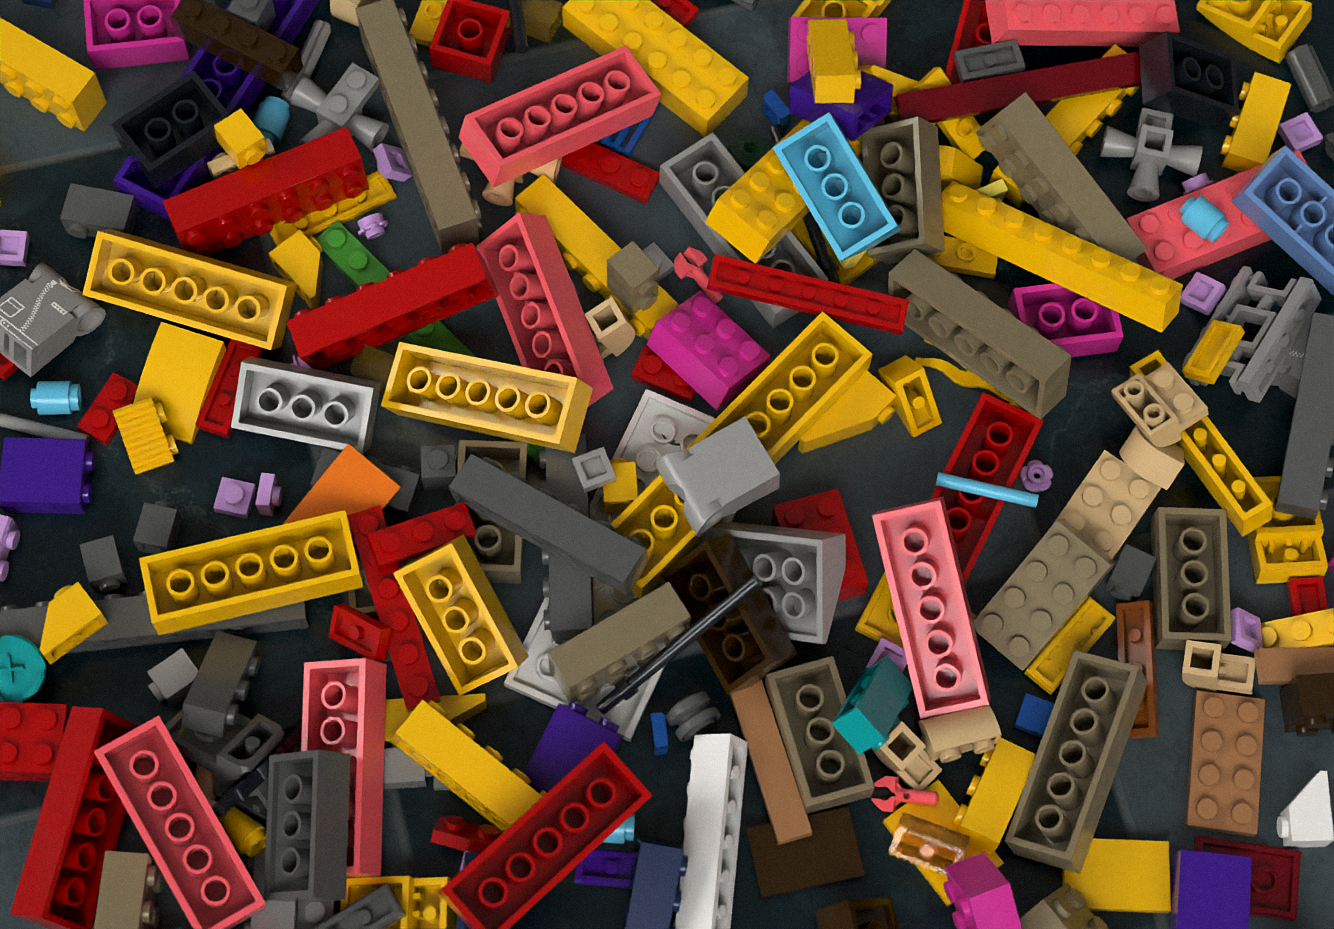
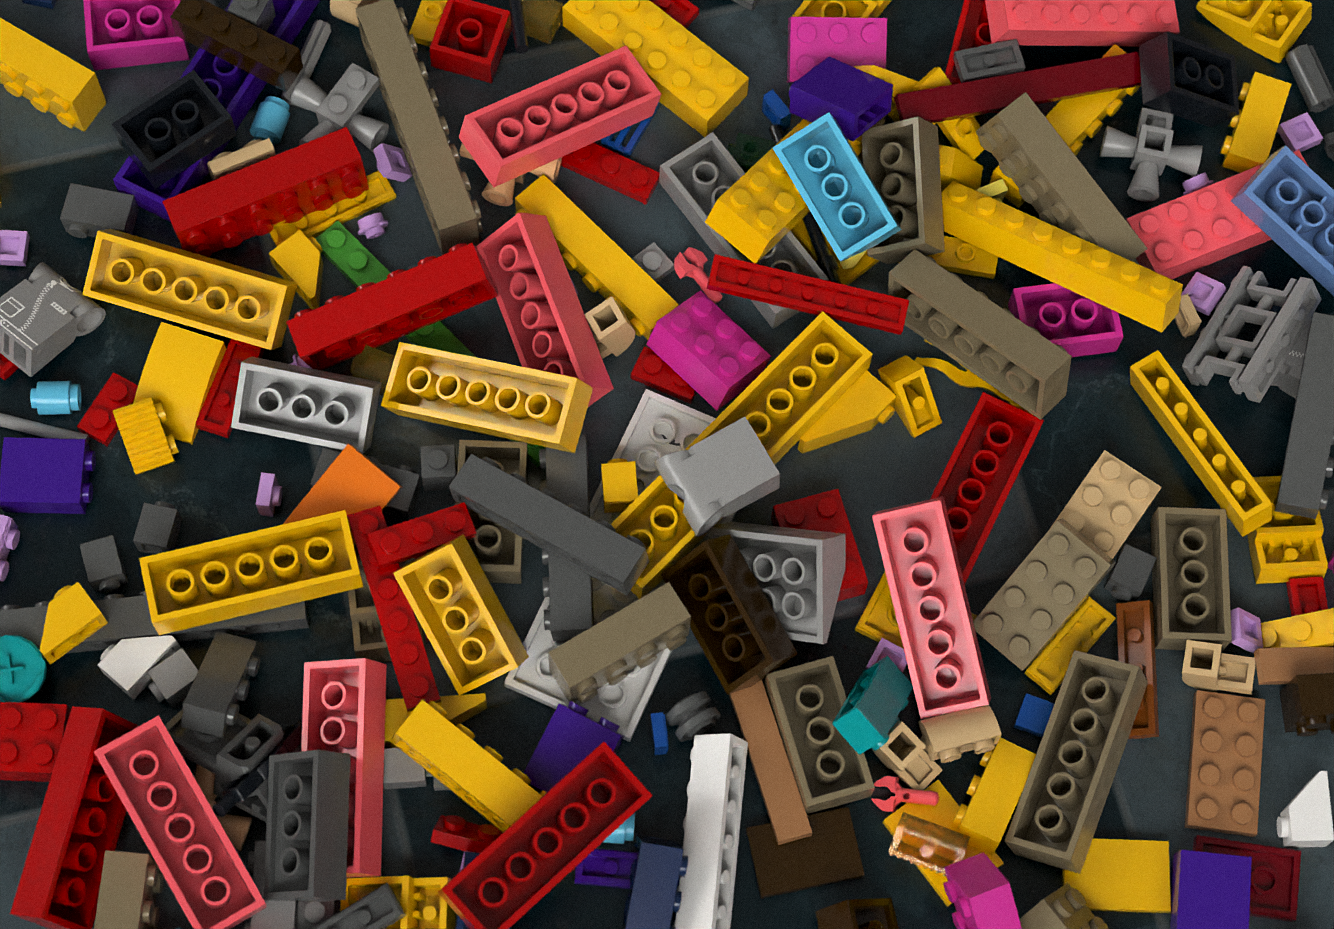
lavender plate [213,477,256,519] -> none
yellow brick [214,108,267,169] -> none
yellow cone [218,806,266,857] -> none
red plate [328,603,391,662] -> none
light grey plate [571,446,616,493] -> none
black bar [596,574,762,715] -> none
dark tan brick [607,241,659,315] -> none
yellow brick [806,19,861,103] -> none
medium azure bar [935,472,1039,508] -> none
lavender plate [1020,460,1053,492] -> none
tan brick [1111,362,1209,447] -> none
tan brick [1119,425,1185,490] -> none
medium azure brick [1180,195,1230,243] -> none
yellow tile [1182,319,1245,385] -> none
none -> white slope [98,635,181,700]
none -> tan tile [1174,294,1202,338]

